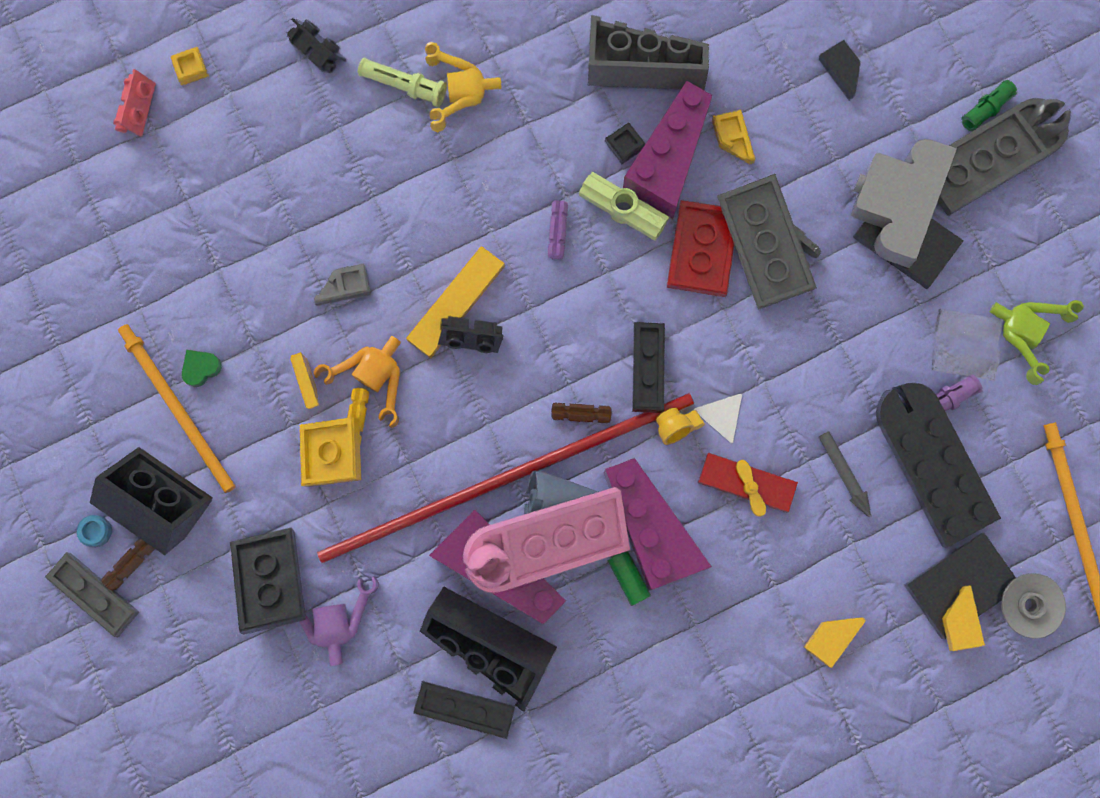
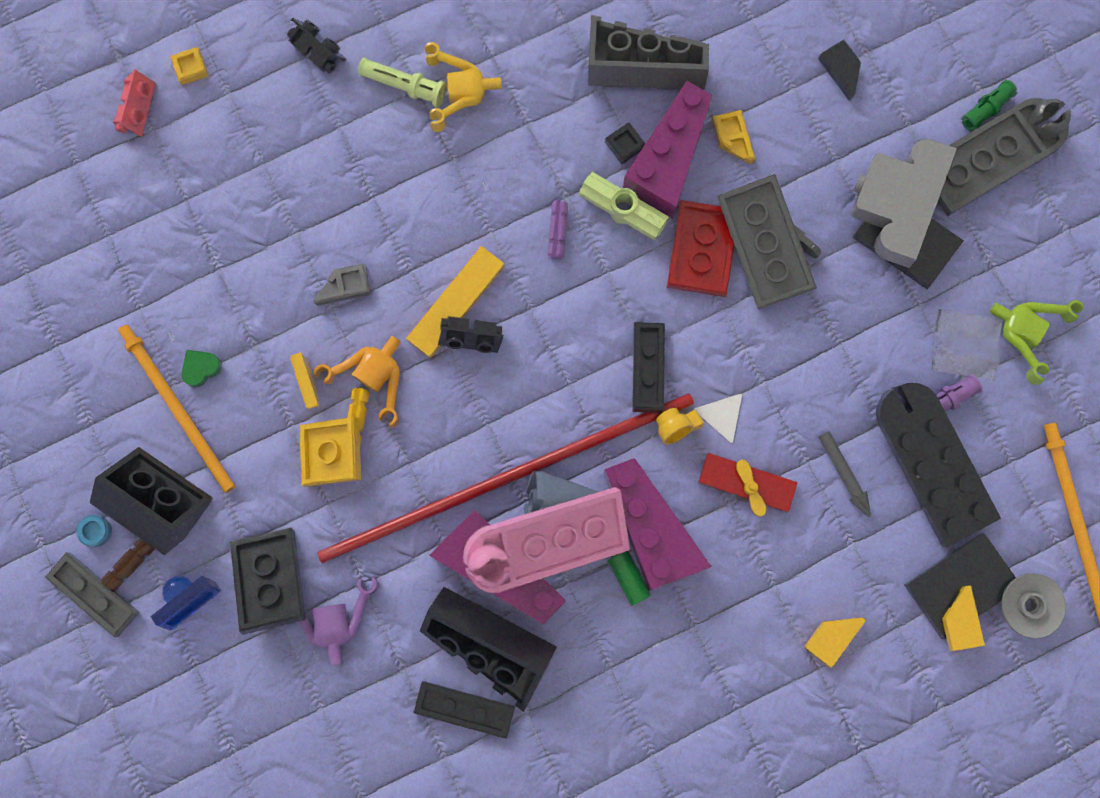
reddish brown axle [551,402,612,424] -> none
none -> clear blue tile [150,575,221,631]

